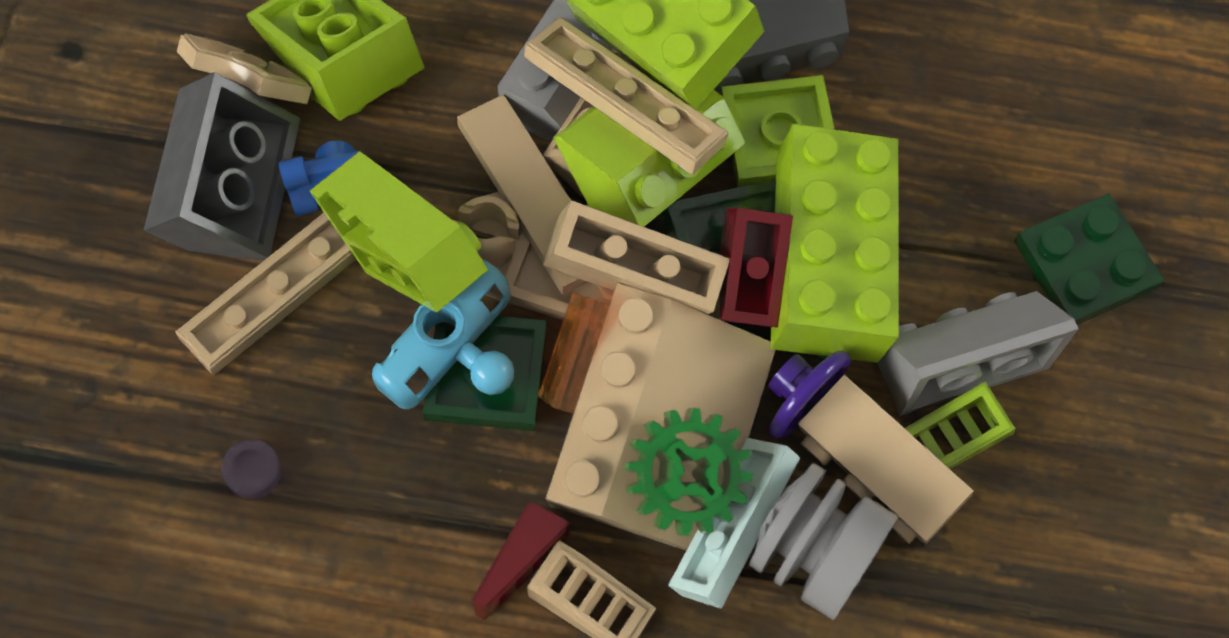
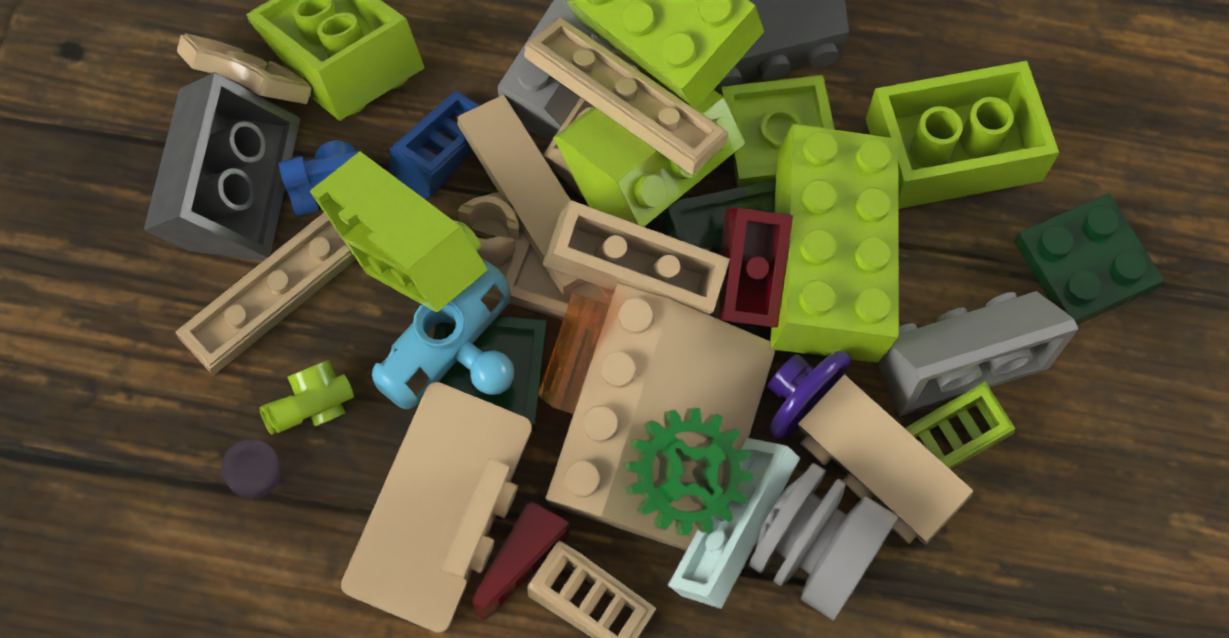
none -> lime plate [259,360,354,435]
none -> tan bracket [341,382,532,633]
none -> blue slope [389,91,480,199]
none -> lime brick [865,61,1059,209]

